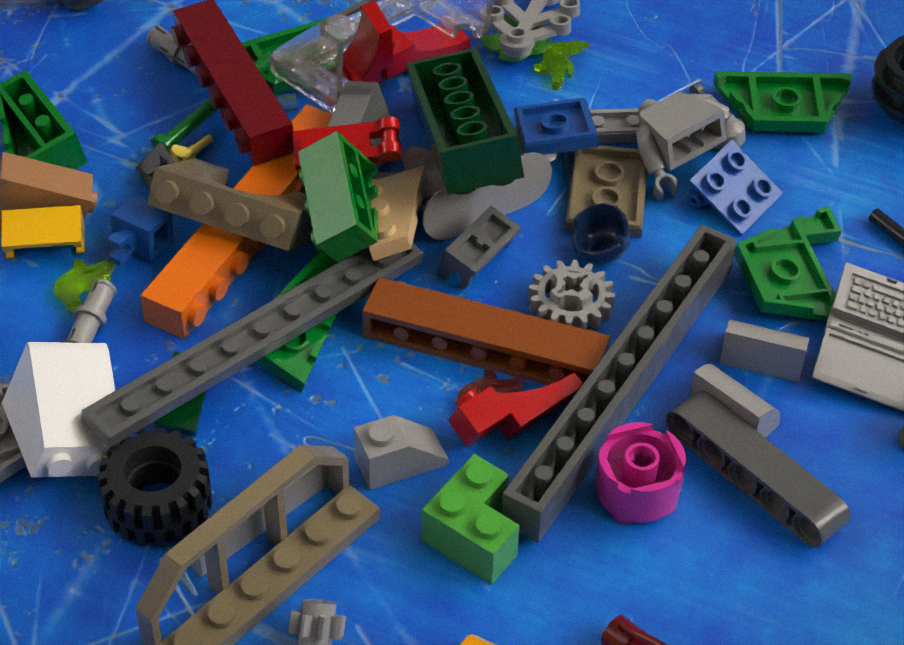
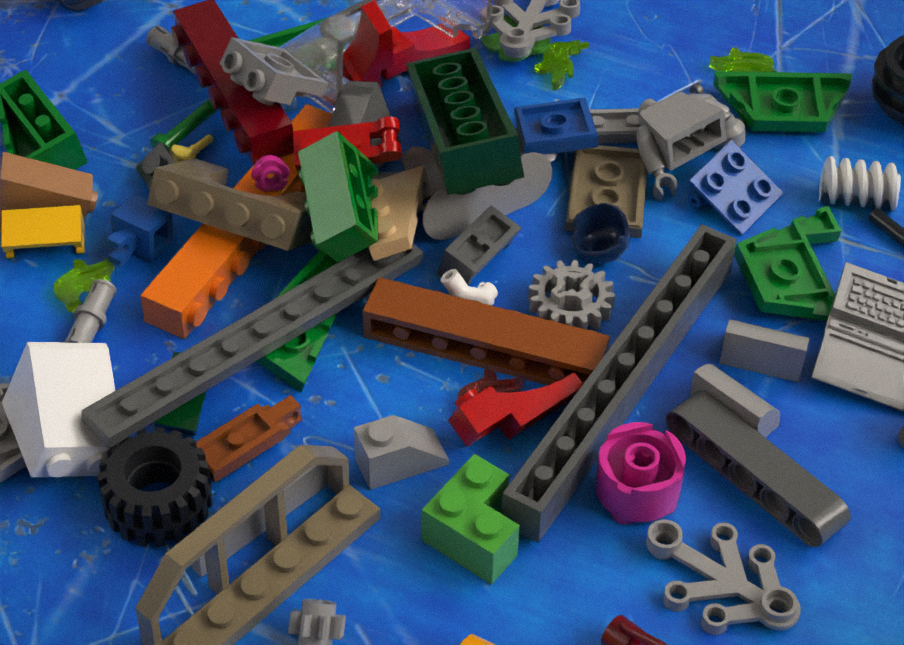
none -> dark orange hinge [196,395,302,483]
none -> light grey plate [219,37,329,106]
none -> dark pink plate [251,155,290,192]
none -> white arm [440,269,498,306]
none -> light grey plant [646,519,801,635]
none -> clear neon green piece [709,47,777,72]
none -> white piece [819,156,901,211]

